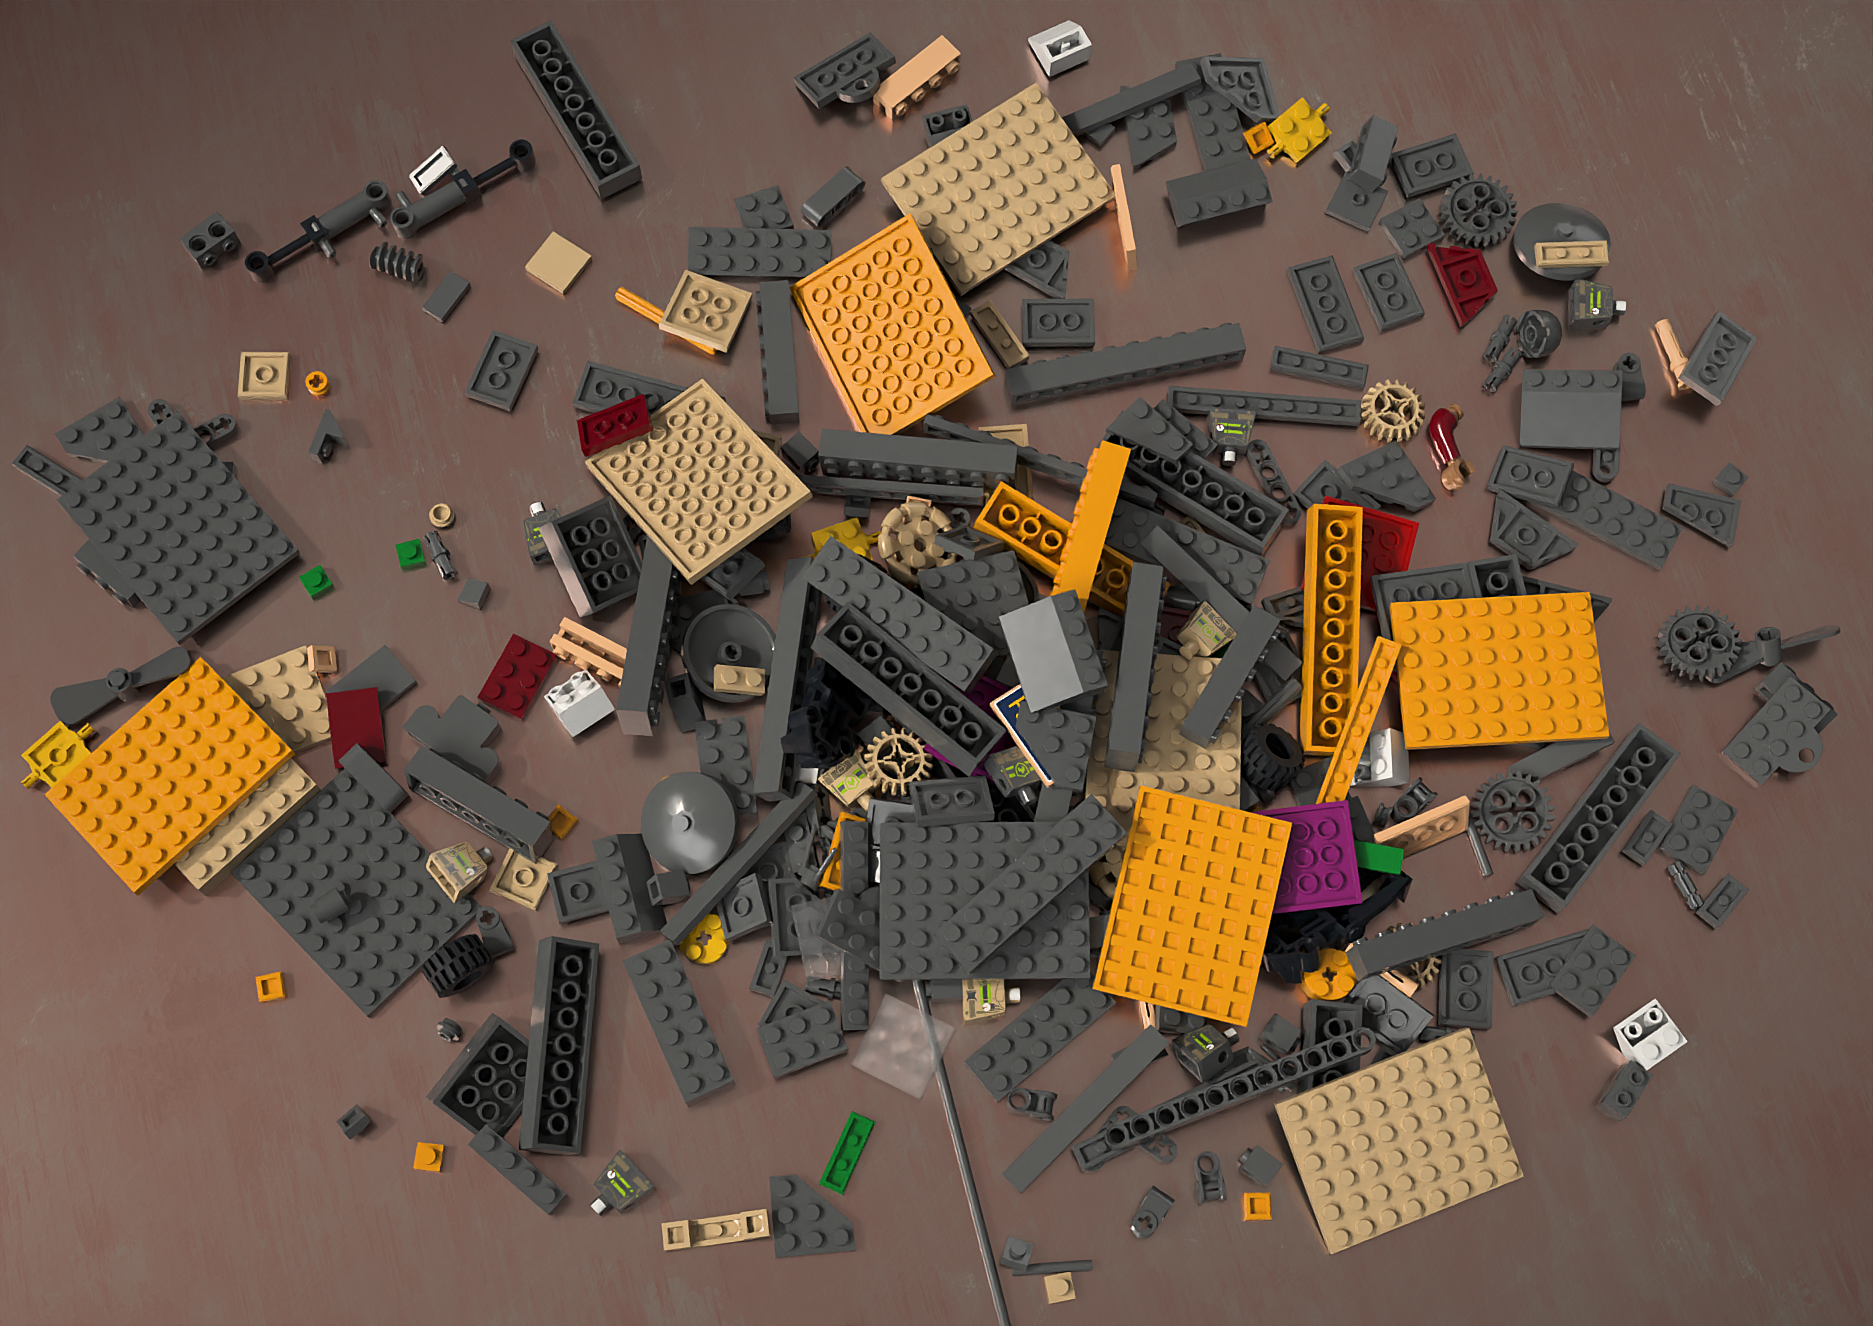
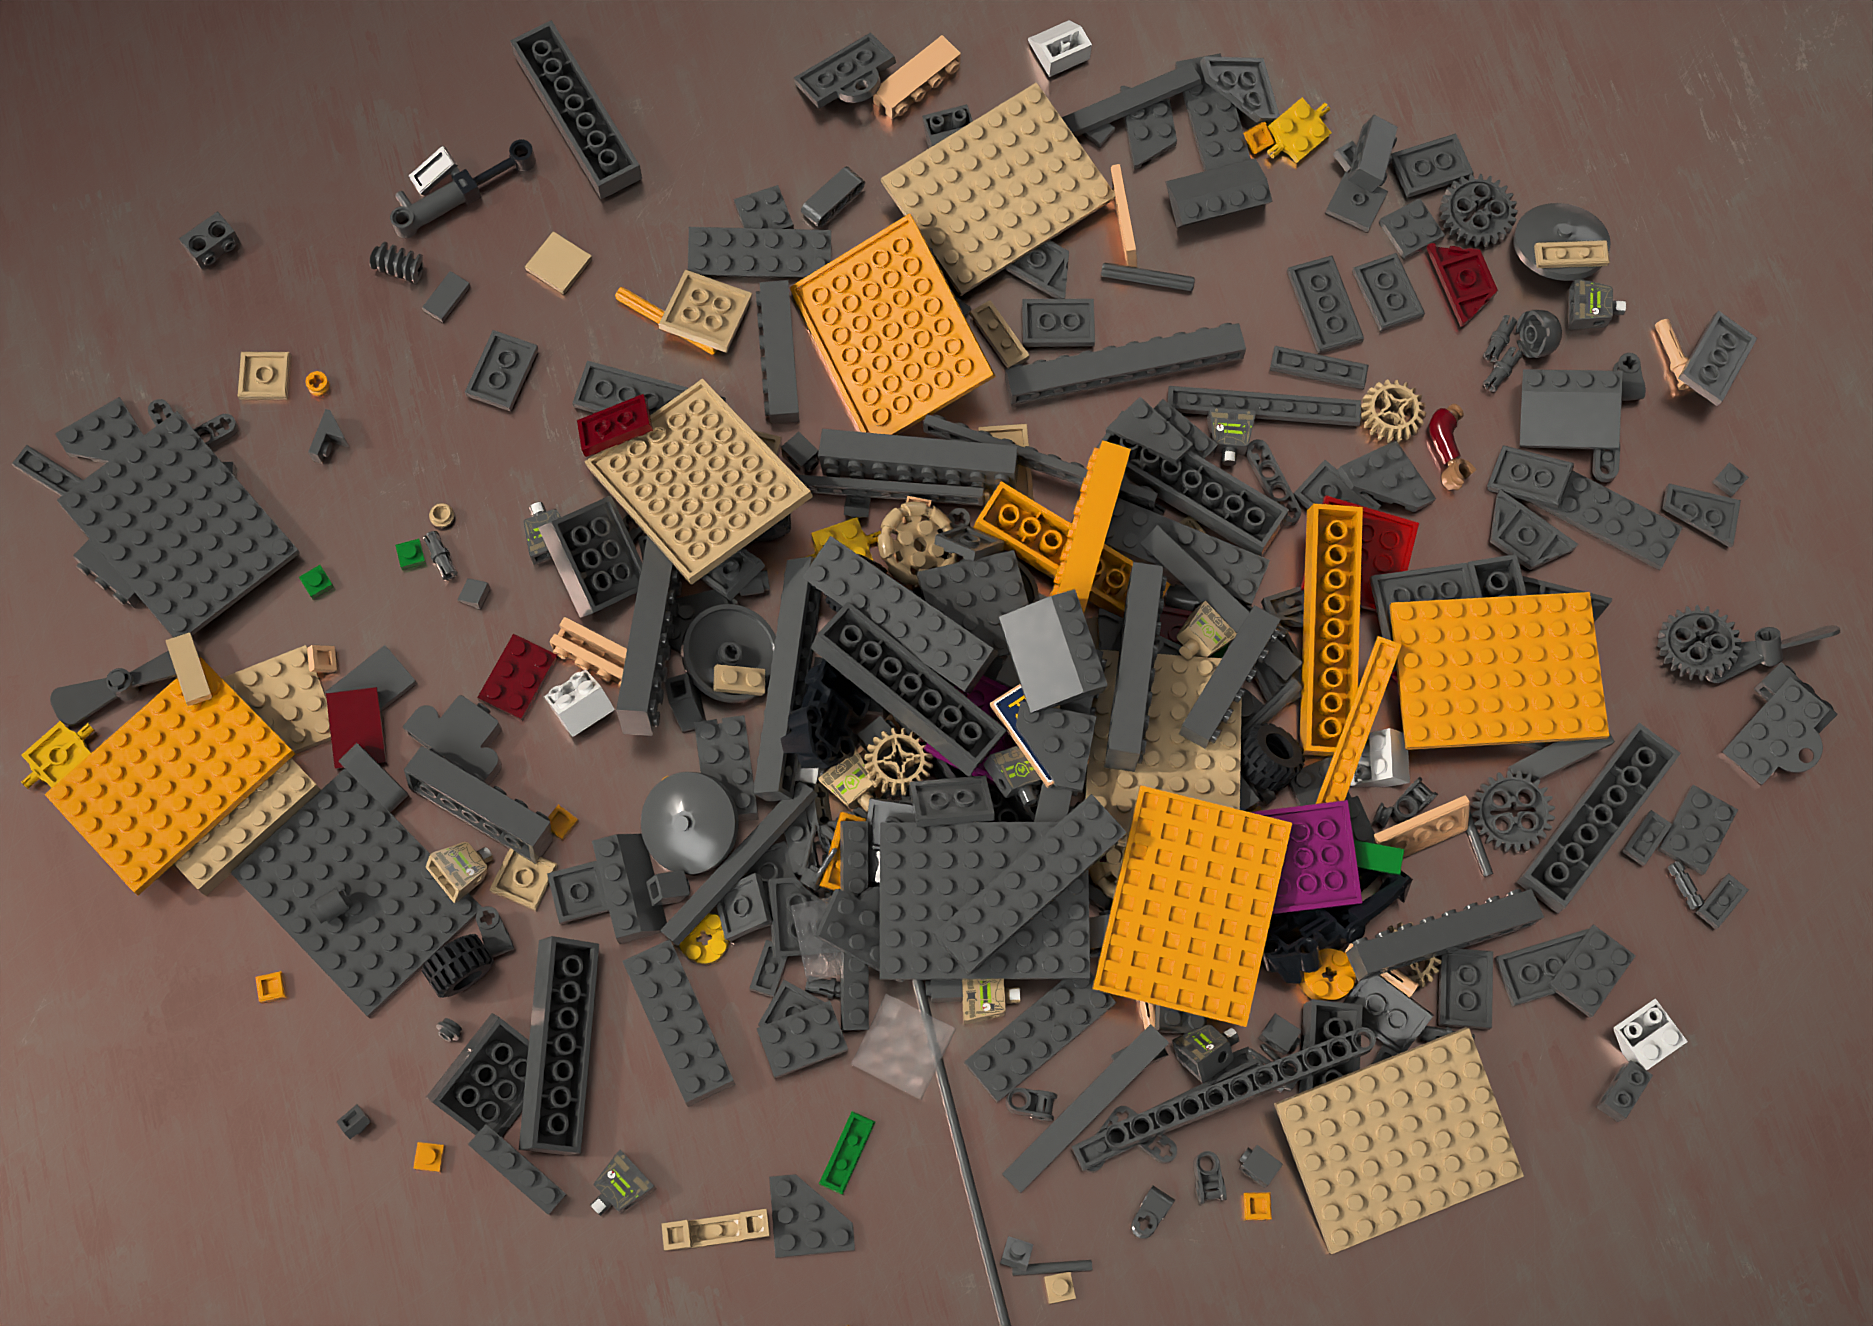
piece [245,180,392,283] -> none
none -> tan tile [165,633,212,706]
none -> dark grey axle [1101,263,1195,291]

